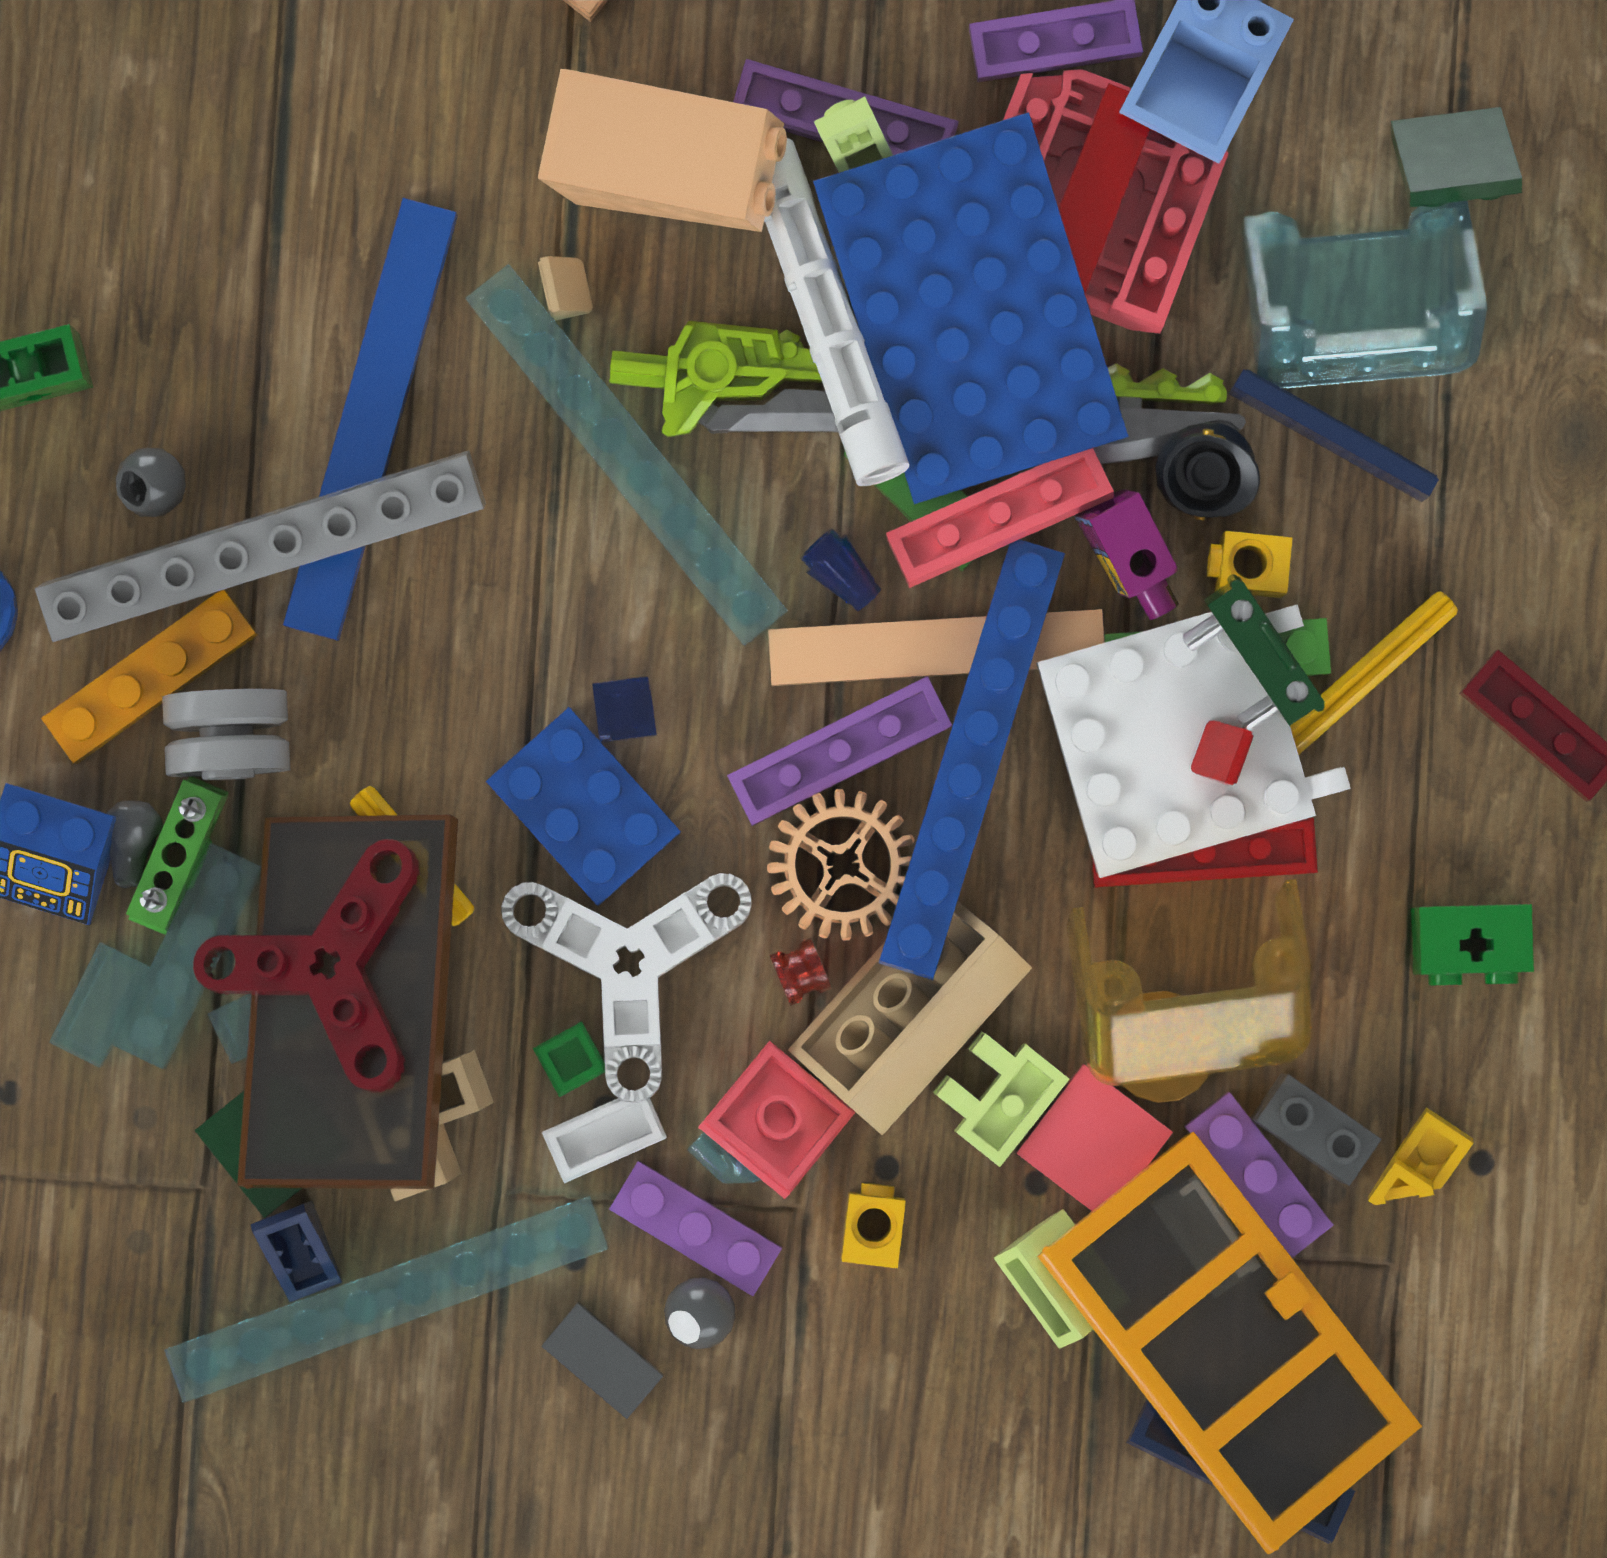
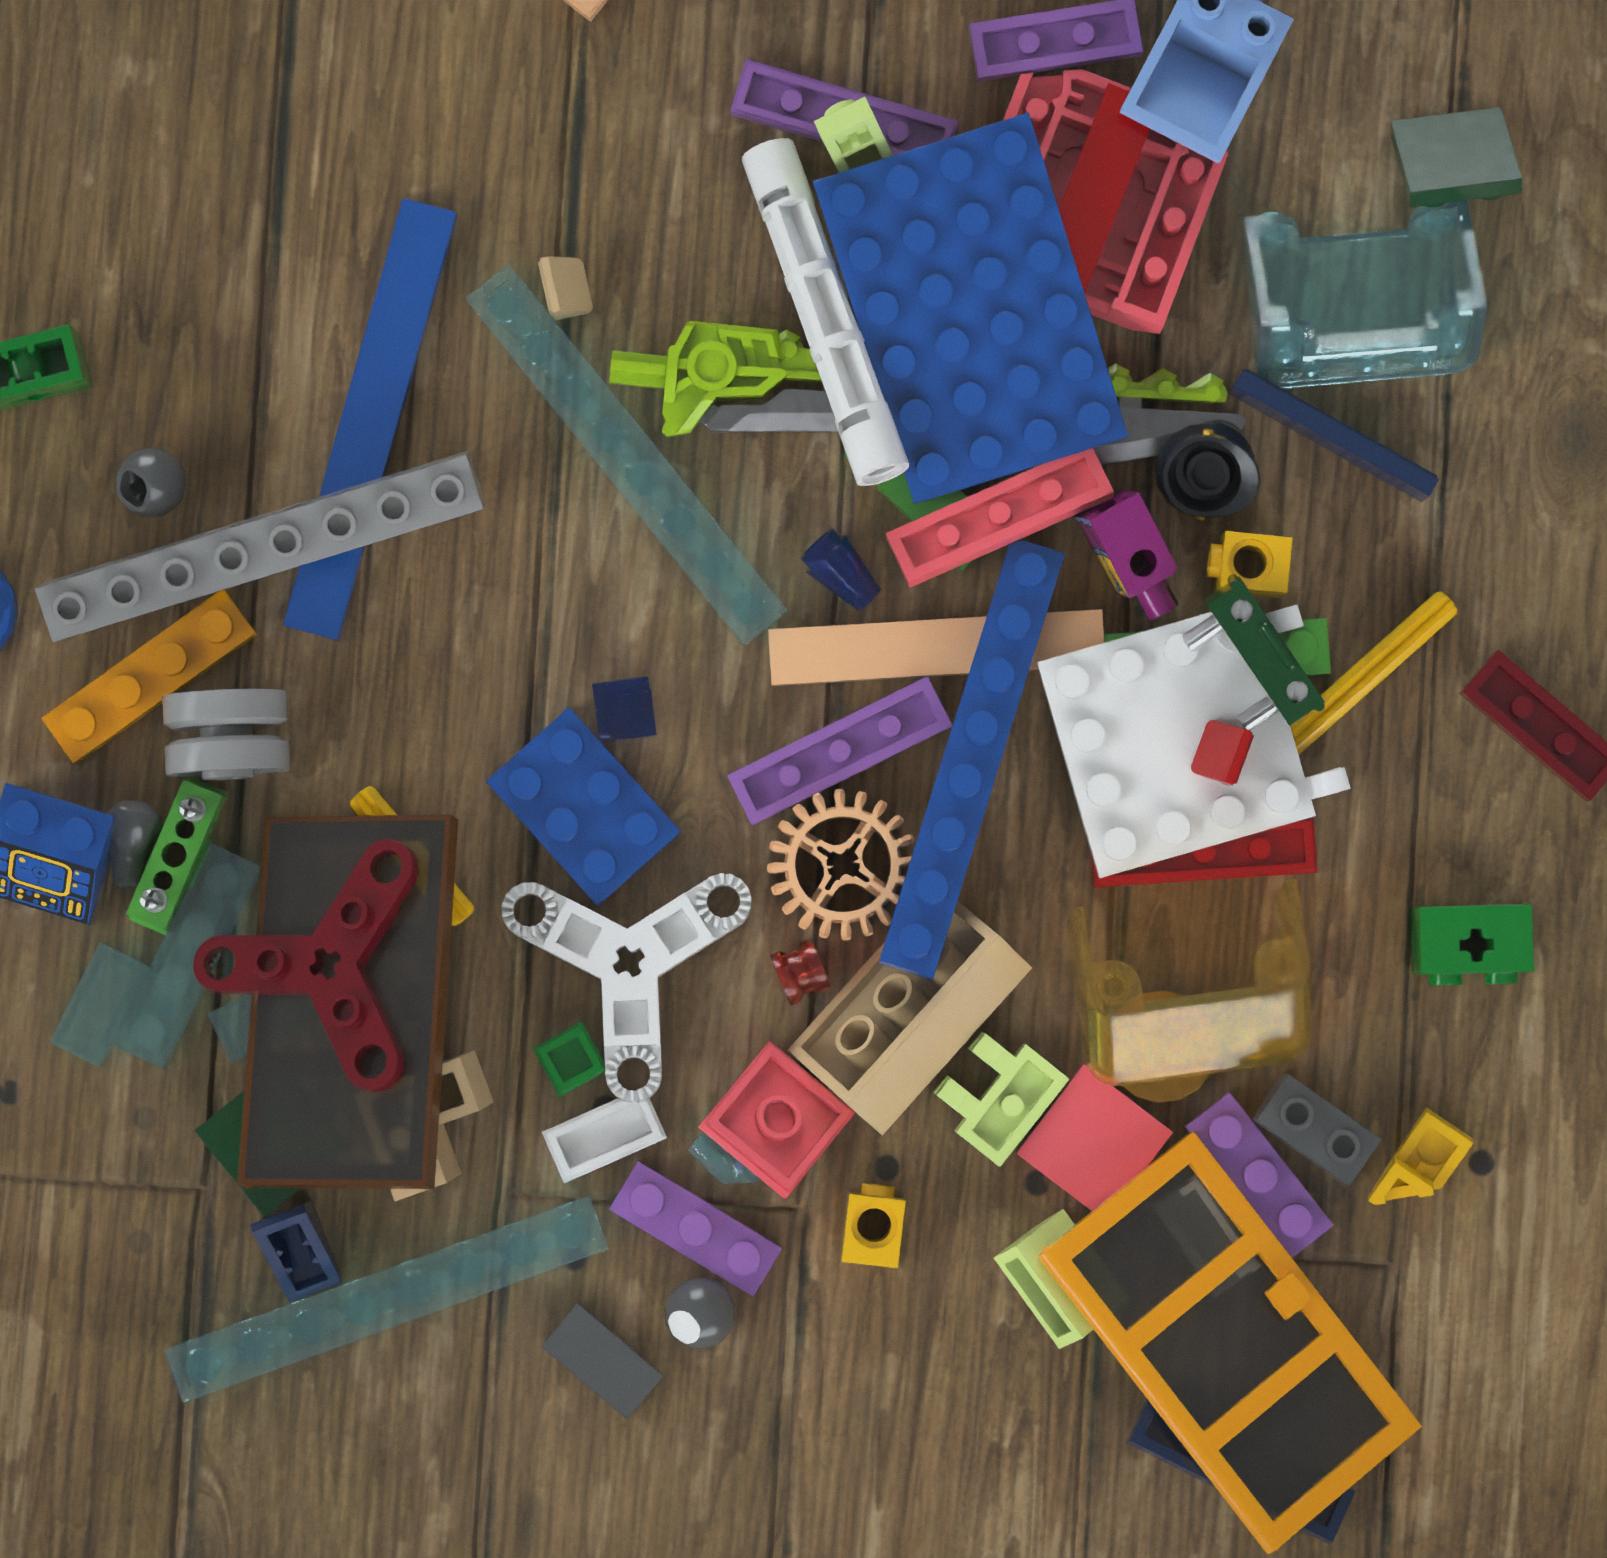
light nougat slope [538,69,787,232] -> none

